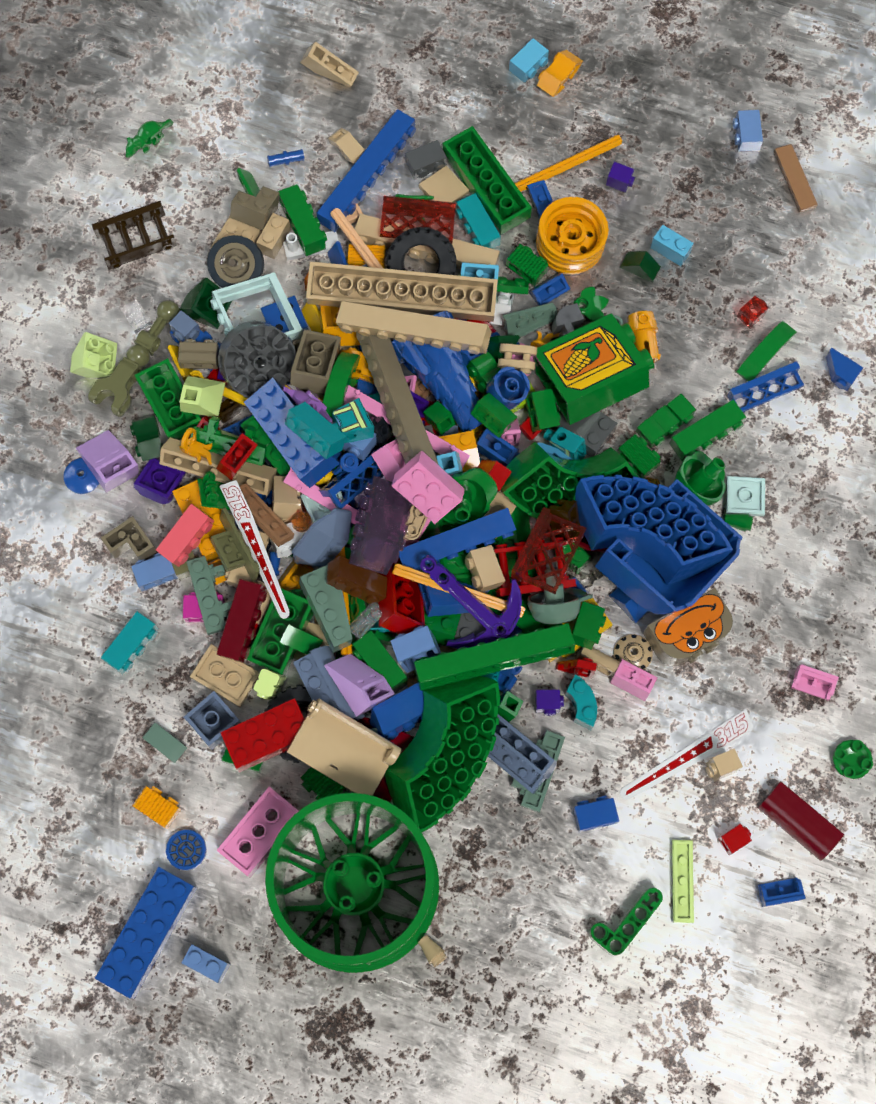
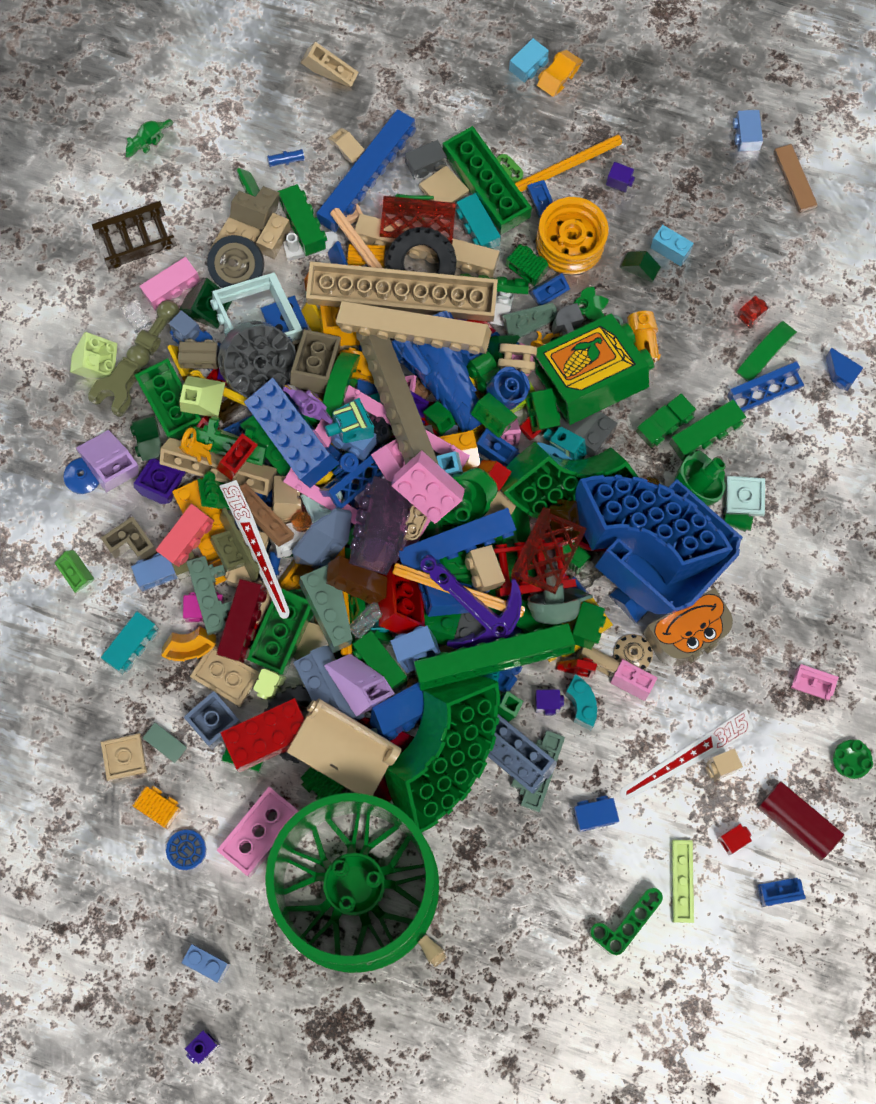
blue brick [95,867,197,999] -> none
green slope [279,624,323,655] -> none
teal brick [285,402,347,459] -> none
medium azure brick [461,263,499,285] -> none
green brick [617,434,661,479] -> none
none -> bright green slope [55,550,95,593]
none -> tan tile [101,733,147,781]
none -> bright pink brick [140,257,200,310]
none -> light orange brick [161,626,216,662]
none -> dark purple brick [185,1030,220,1064]
none -> bright green beam [496,154,523,183]

